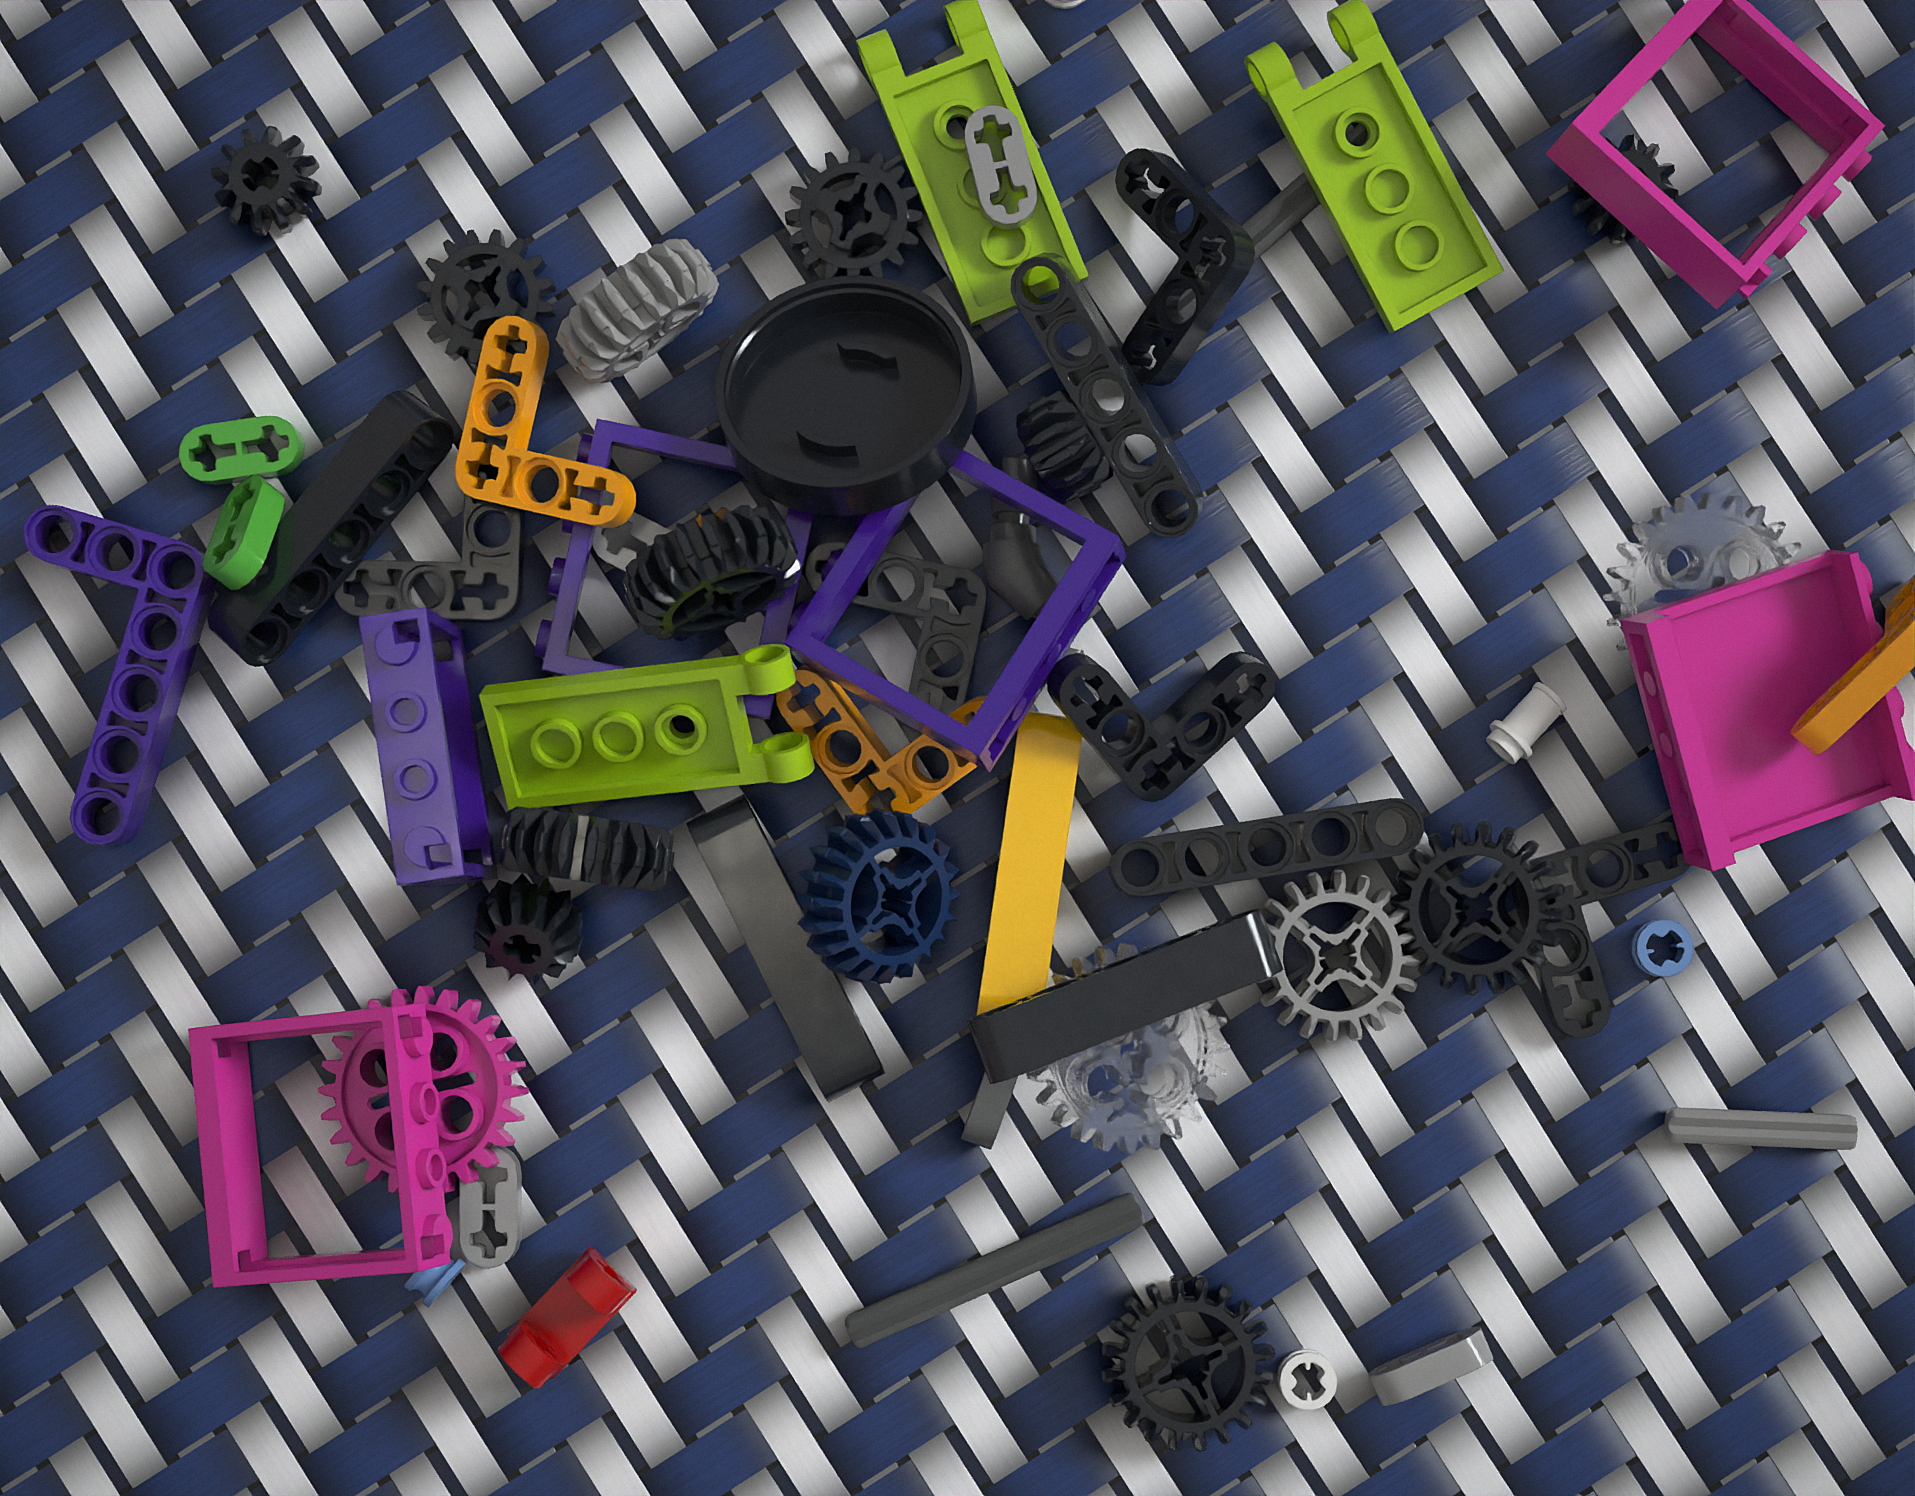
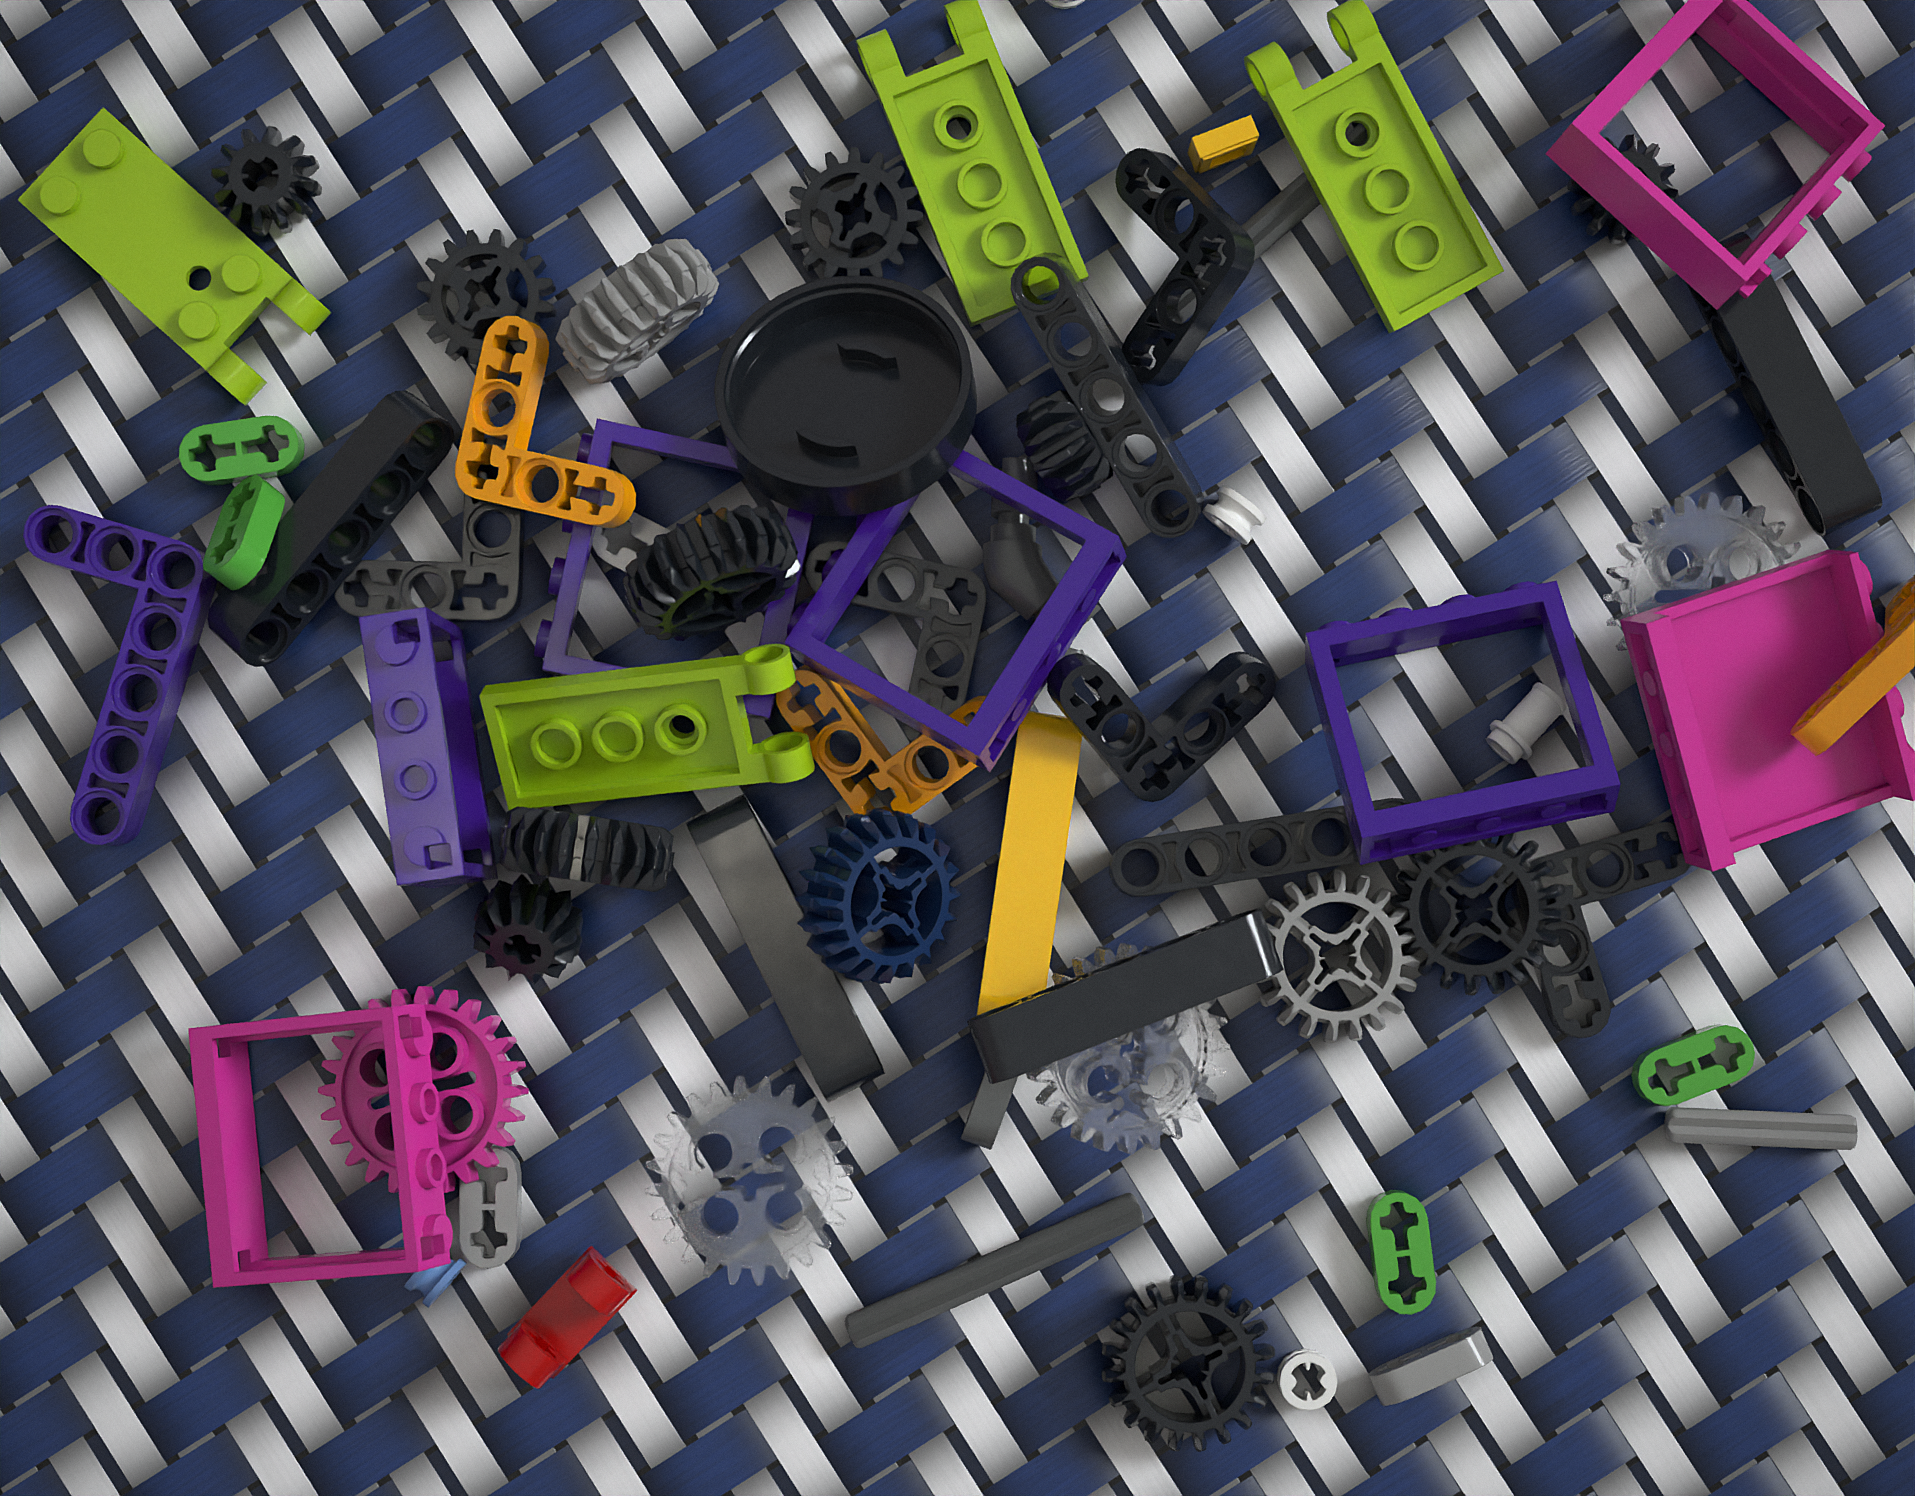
light grey beam [964,105,1037,230] -> none
medium blue bush [1630,920,1694,977] -> none
none -> lime hinge [18,107,331,406]
none -> clear gear [645,1075,854,1286]
none -> yellow tile [1187,115,1259,174]
none -> white bush [1202,485,1267,545]
none -> dark purple window [1305,580,1621,865]
none -> bright green beam [1366,1190,1436,1315]
none -> bright green beam [1631,1024,1755,1106]
none -> black beam [1686,232,1882,537]

